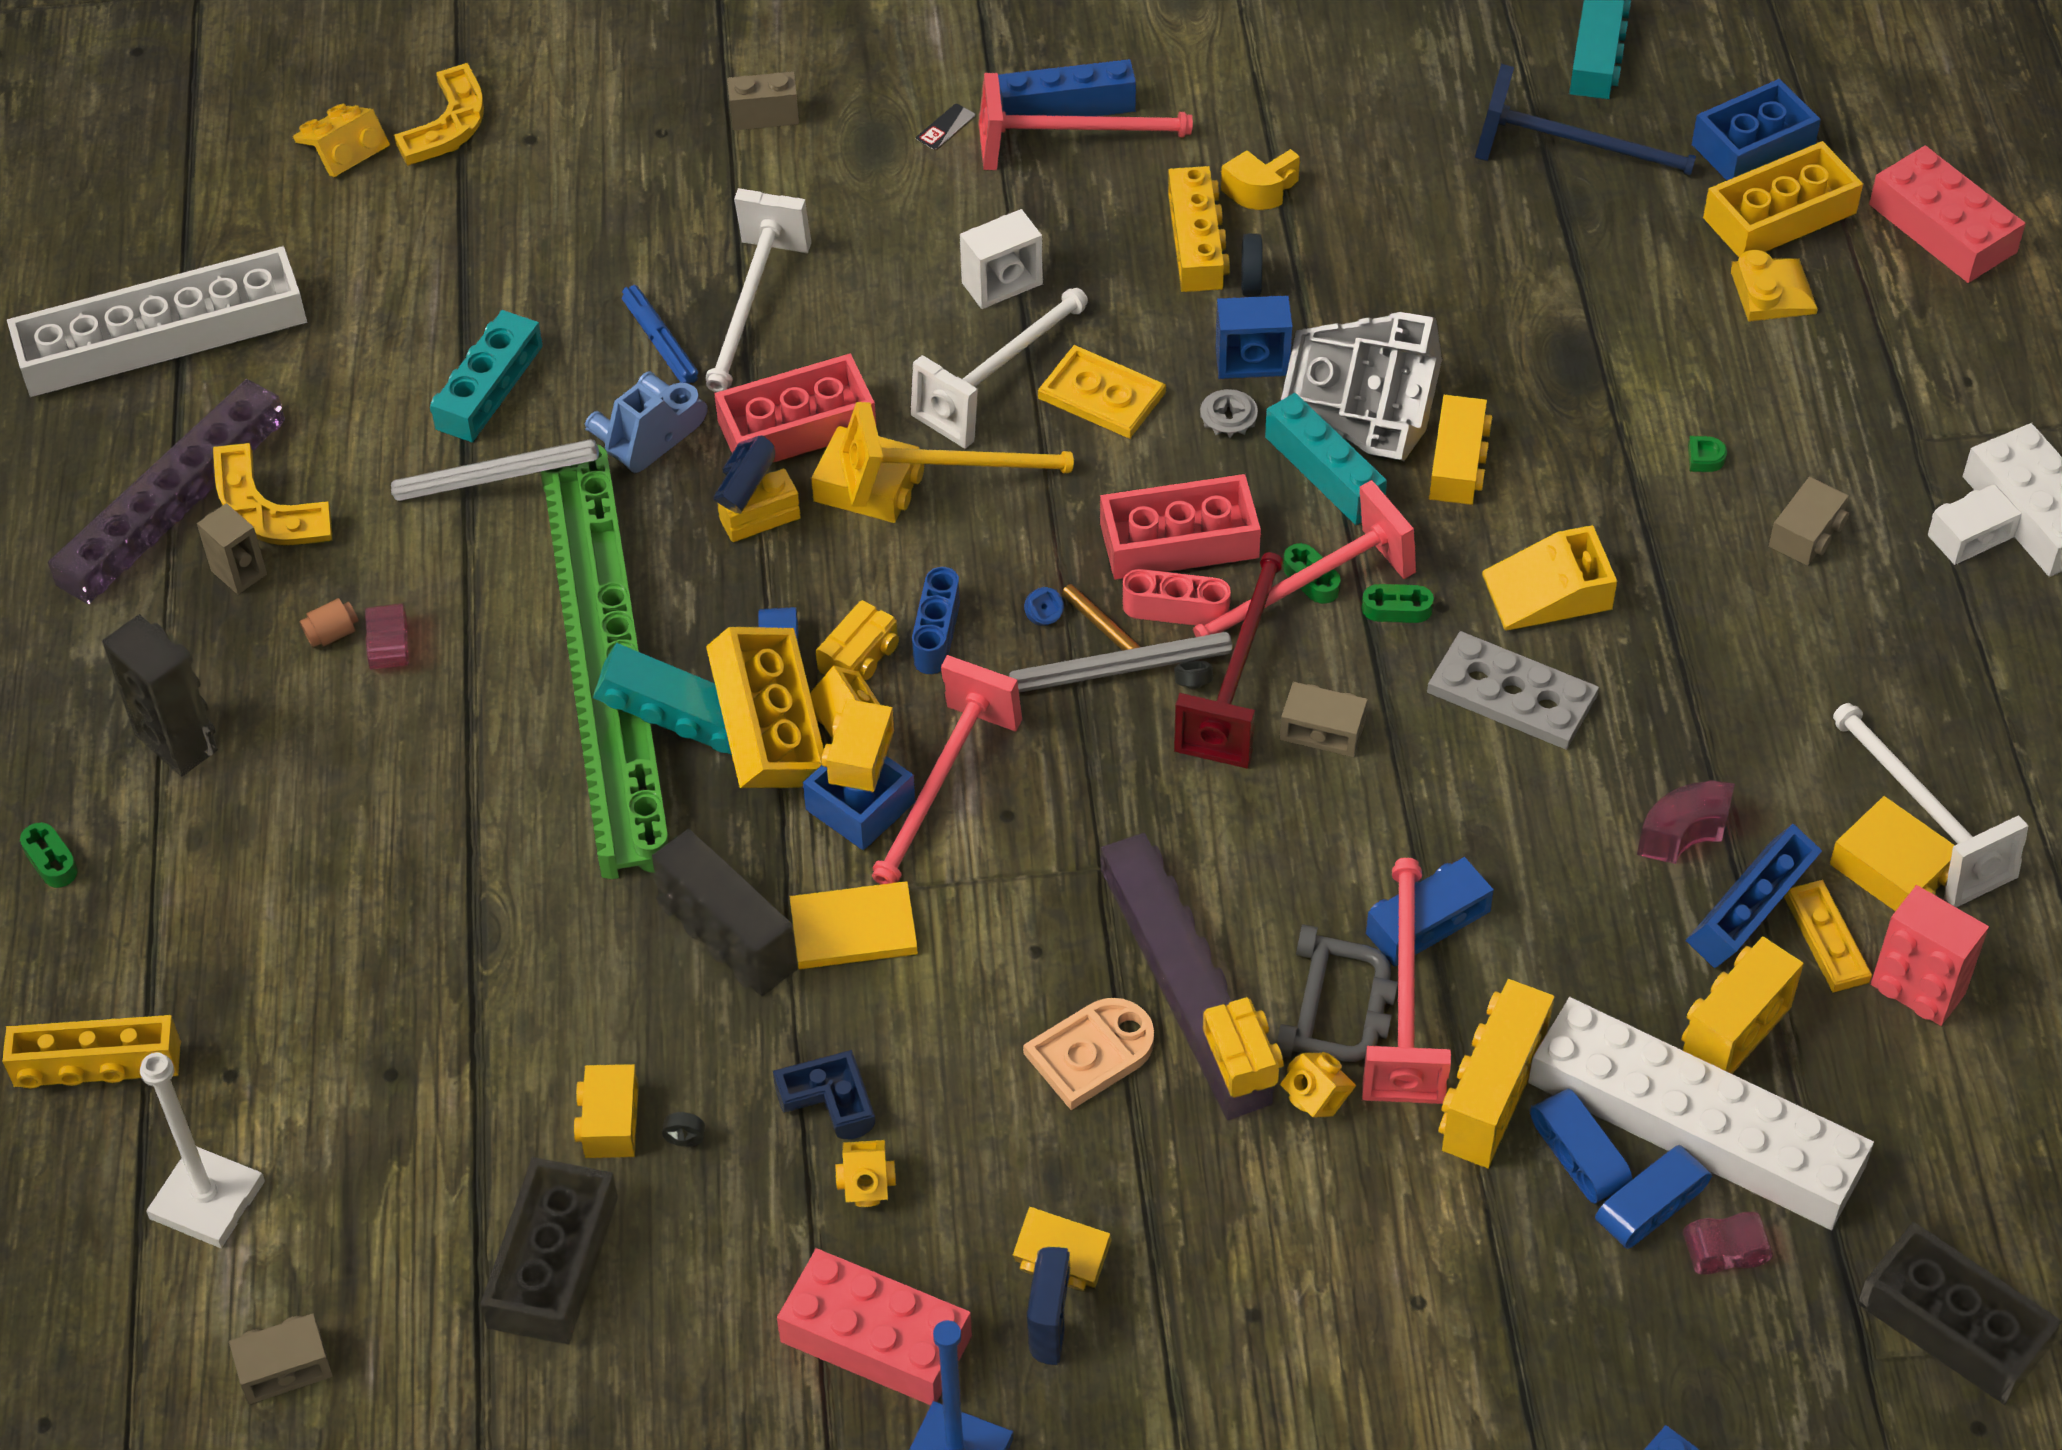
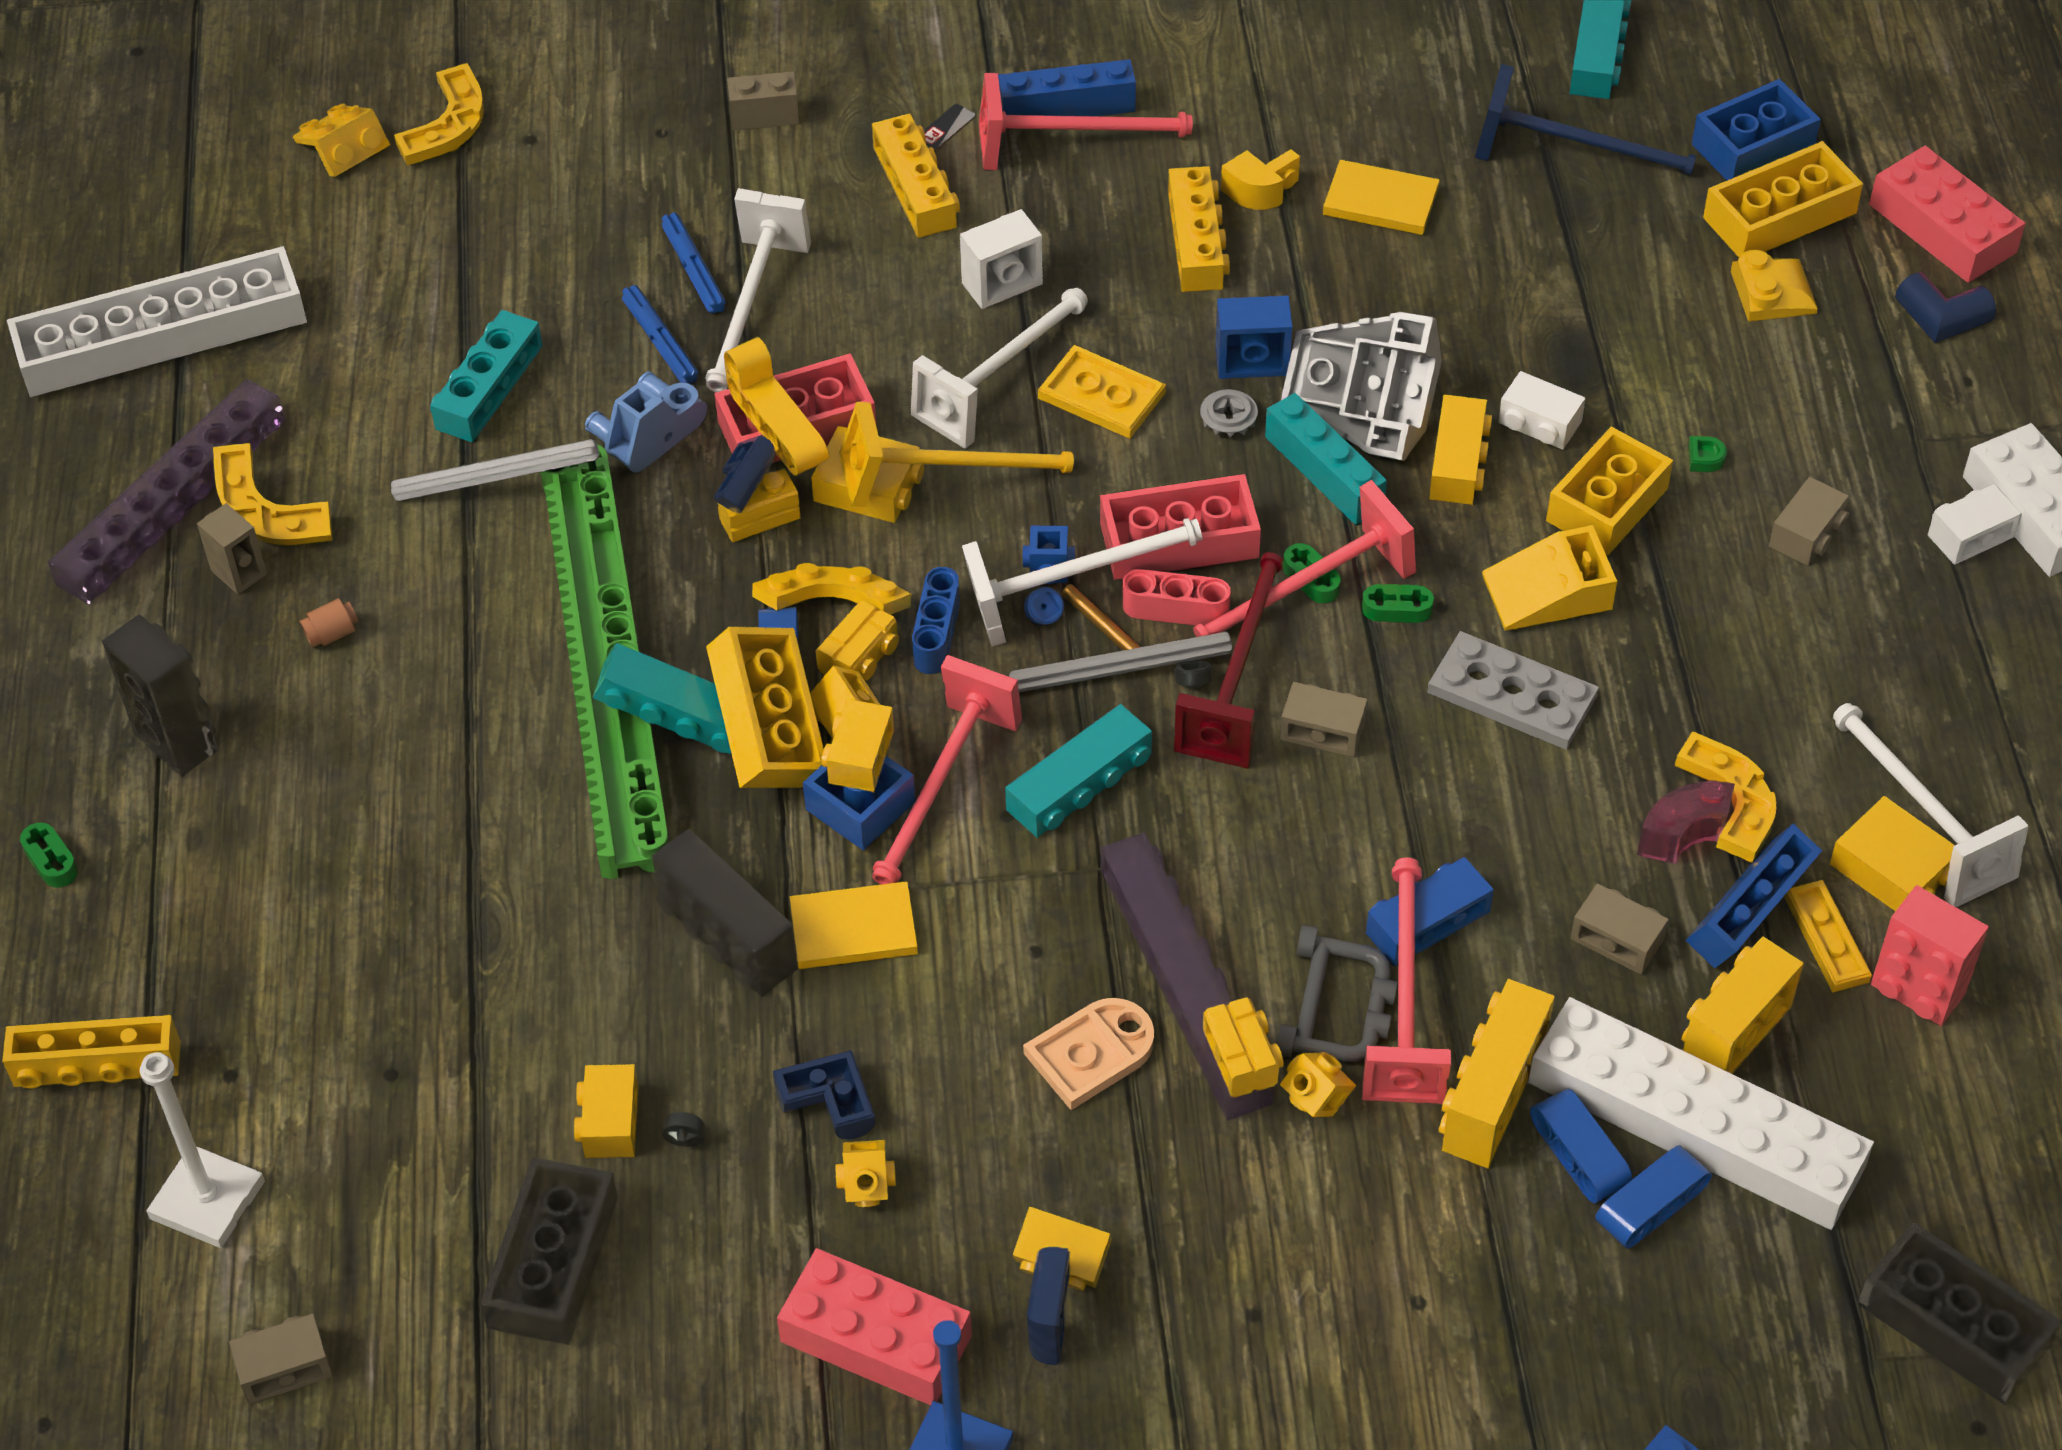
clear pink axle [365,603,409,670] -> none
black bush [1241,233,1263,297] -> none
clear pink axle [1683,1212,1773,1275] -> none
none -> blue axle [662,212,725,314]
none -> yellow beam [724,337,829,476]
none -> yellow plate [752,563,911,615]
none -> yellow brick [872,113,960,238]
none -> white tile [962,518,1203,647]
none -> teal brick [1005,704,1152,838]
none -> blue brick [1023,525,1075,584]
none -> yellow tile [1323,160,1439,235]
none -> white brick [1498,371,1585,450]
none -> yellow brick [1546,426,1673,556]
none -> dark tan brick [1570,883,1669,975]
none -> yellow plate [1675,731,1776,863]
none -> dark blue brick [1895,272,1996,343]

